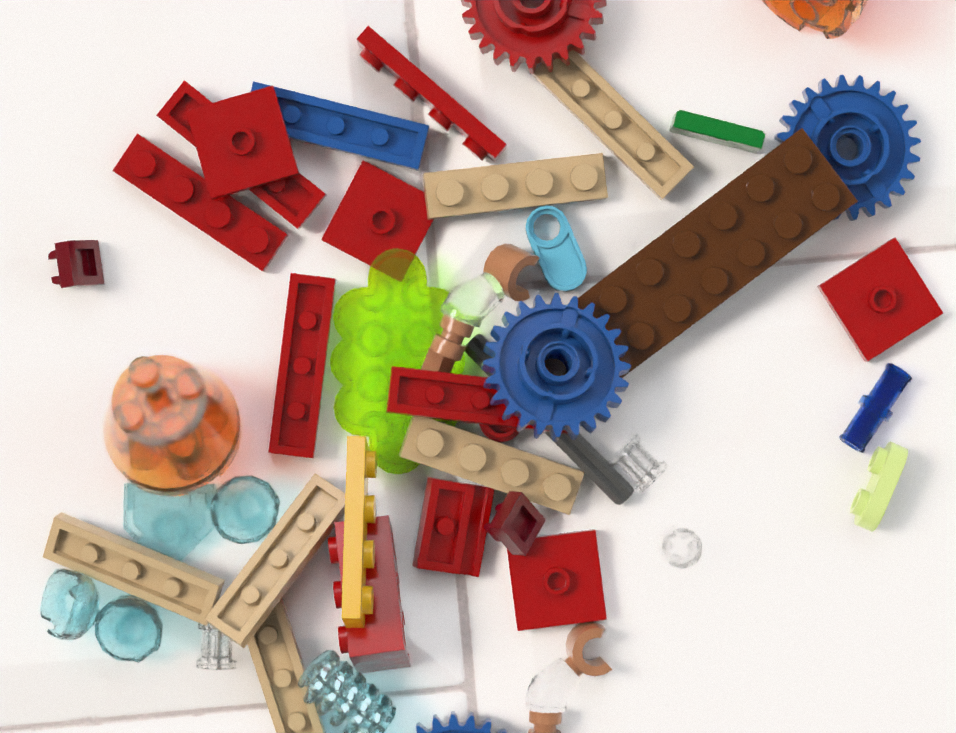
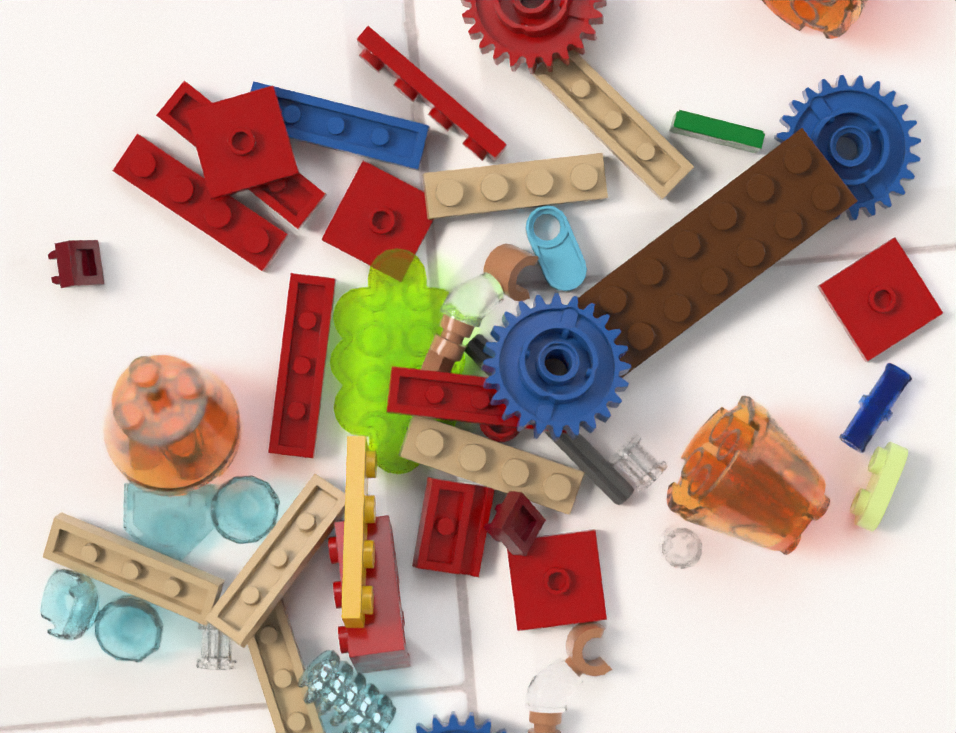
none -> clear orange cone [666,395,831,555]

